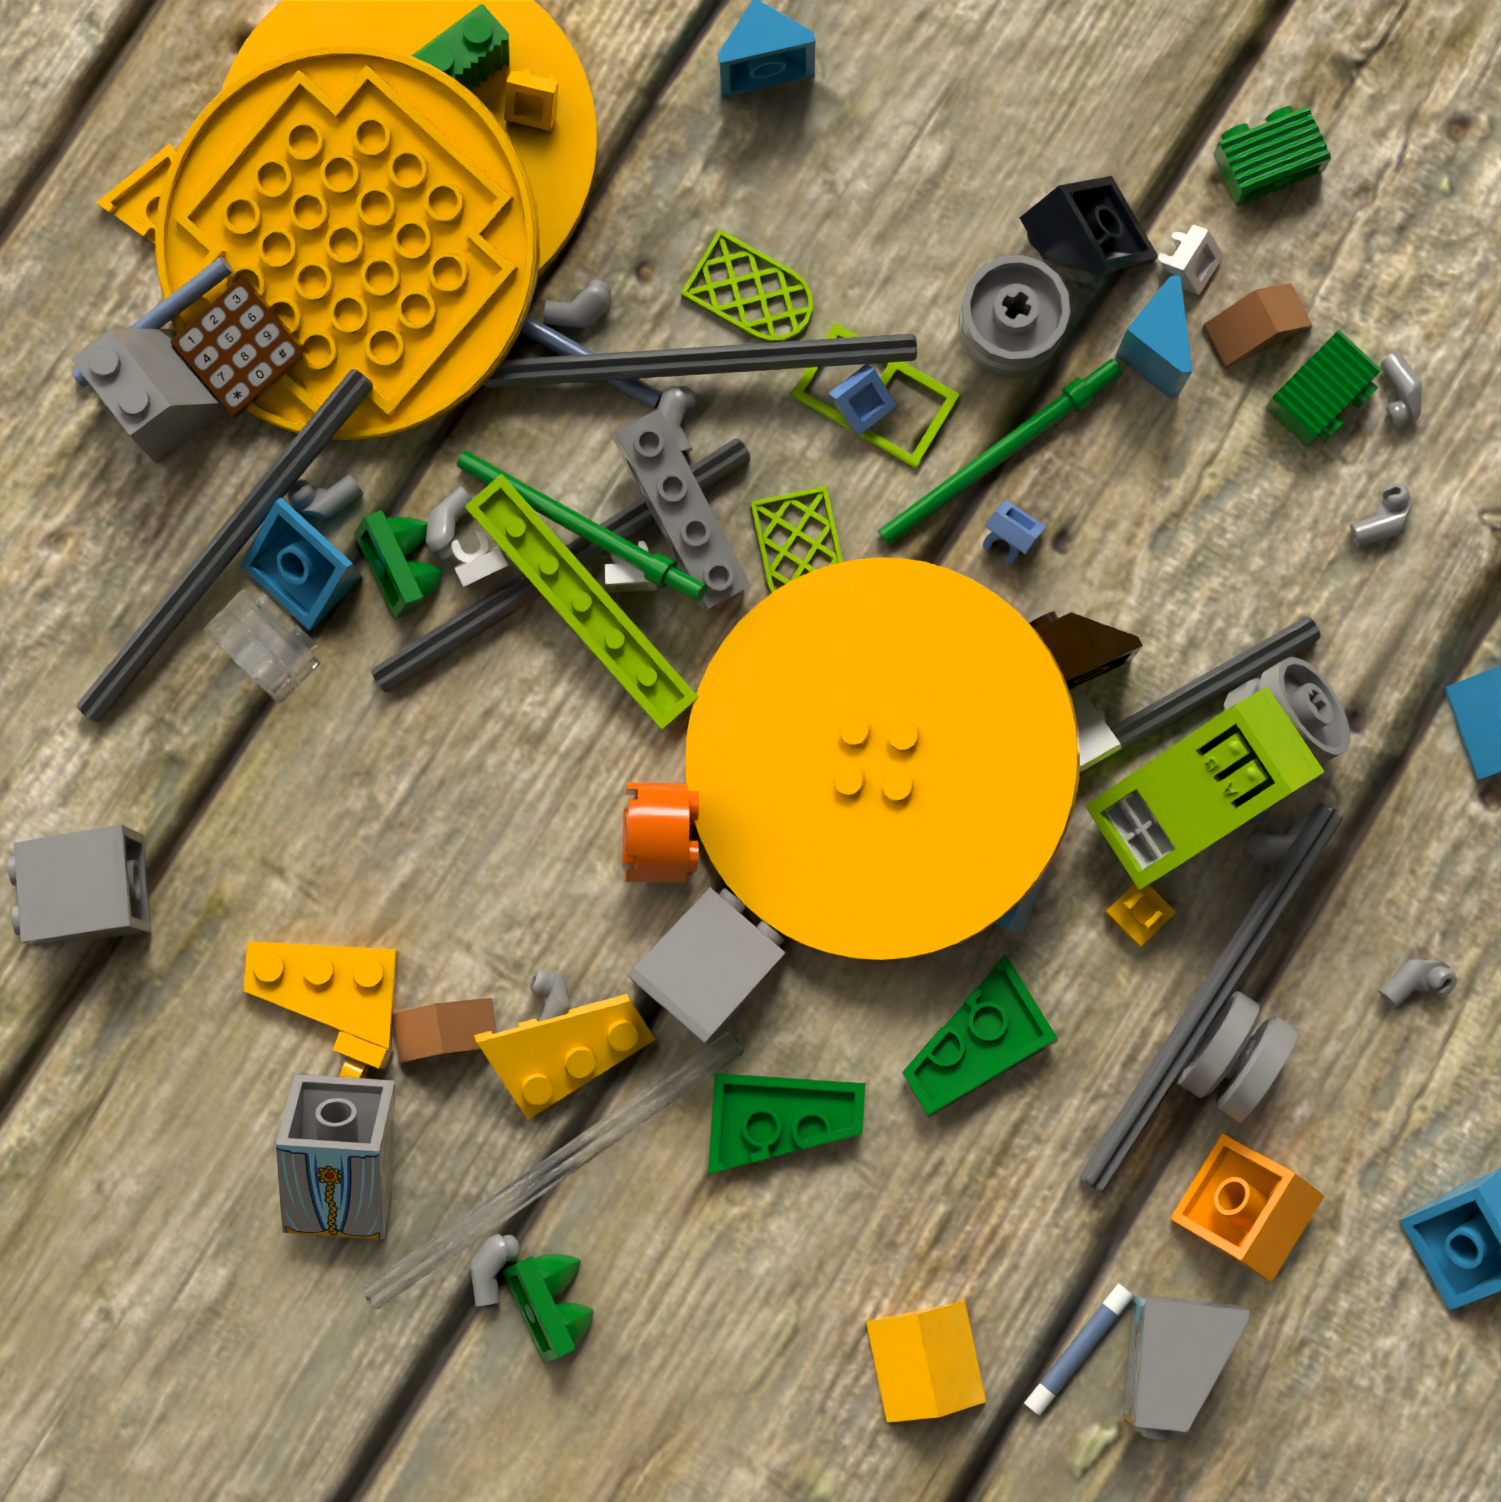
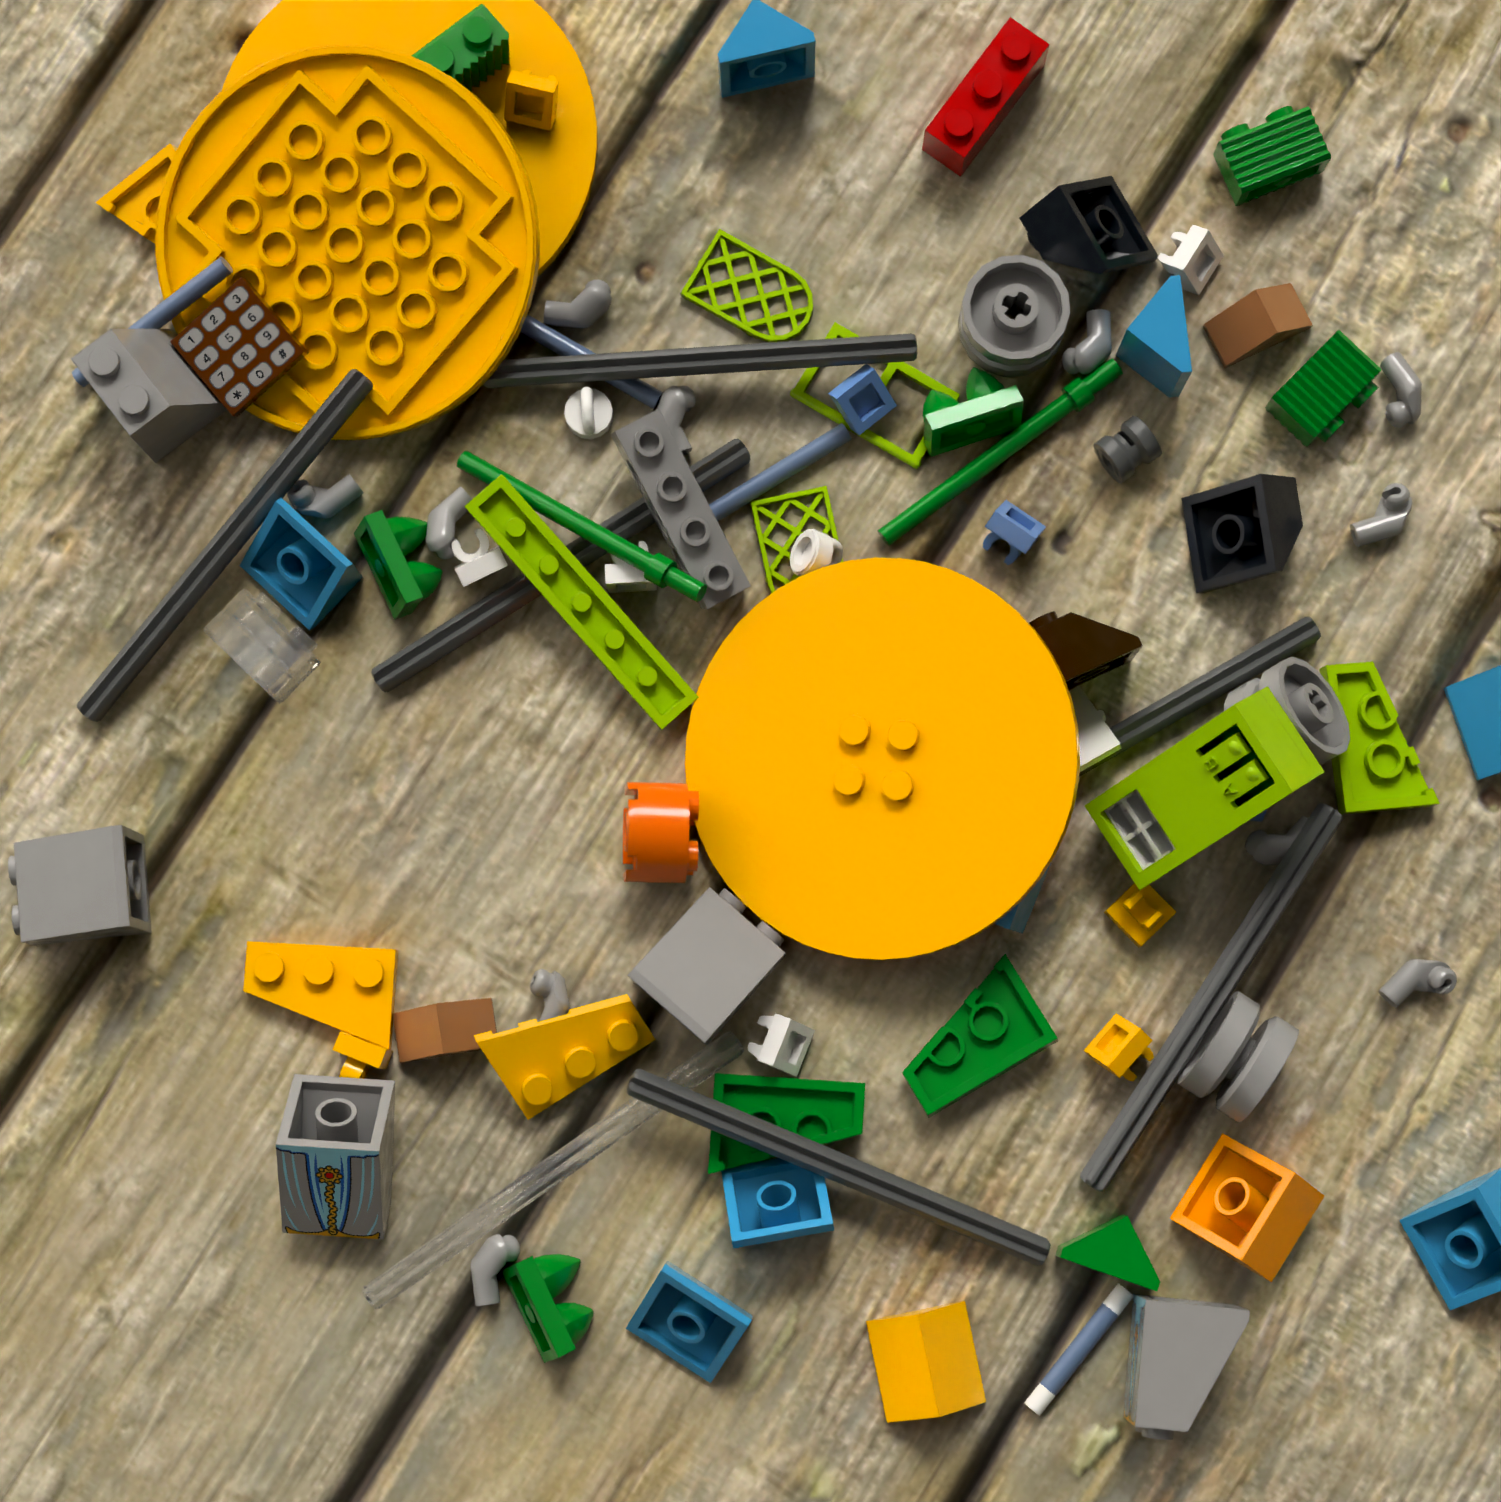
none -> white tile [564,386,614,439]
none -> dark azure slope [626,1261,753,1383]
none -> dark grey axle [627,1069,1051,1266]
none -> sand blue bar [709,423,852,521]
none -> dark azure slope [721,1158,834,1249]
none -> white tile [747,1013,815,1077]
none -> white tile [790,529,843,576]
none -> red brick [922,17,1050,177]
none -> green tile [923,367,1024,457]
none -> green slope [1055,1215,1160,1291]
none -> light grey arm [1062,309,1112,375]
none -> yellow tile [1083,1013,1154,1081]
none -> dark grey wheel [1093,416,1162,484]
none -> black slope [1181,474,1303,594]
none -> lime wing [1319,661,1440,815]

